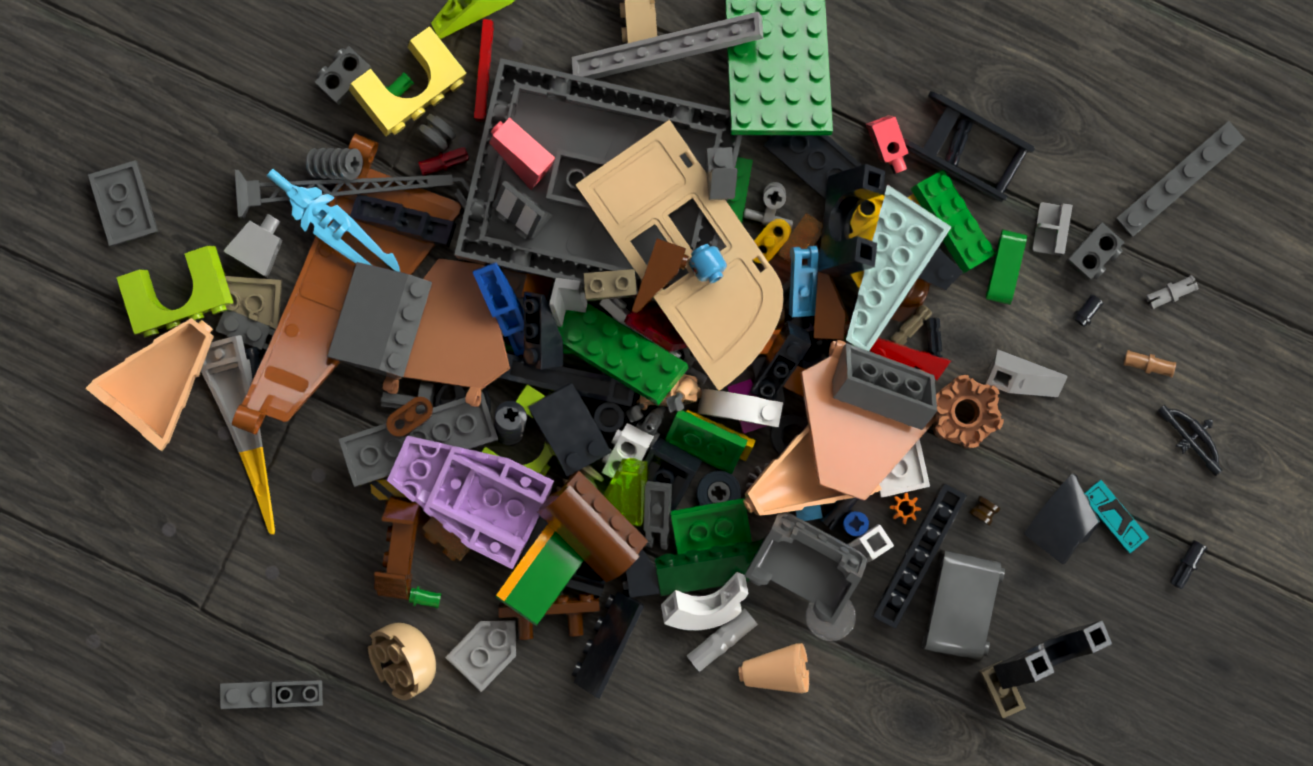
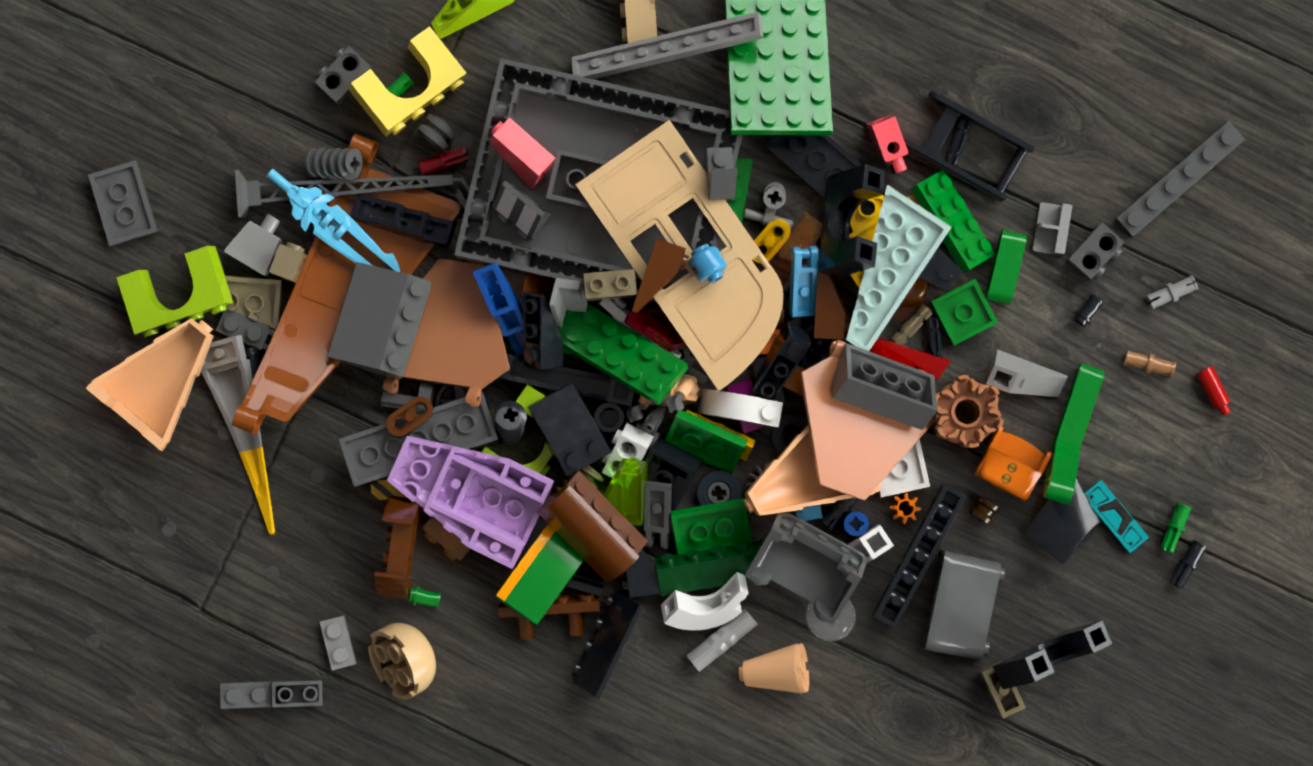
light grey tile [445,621,516,692] -> none
red tile [474,19,494,122] -> none
black piece [1157,405,1222,476] -> none
none -> dark tan brick [269,242,307,284]
none -> light grey plate [320,615,357,670]
none -> green plate [931,279,998,346]
none -> orange piece [974,427,1052,501]
none -> green beam [1043,363,1105,505]
none -> green axle [1161,503,1192,553]
none -> red cylinder [1196,366,1231,416]

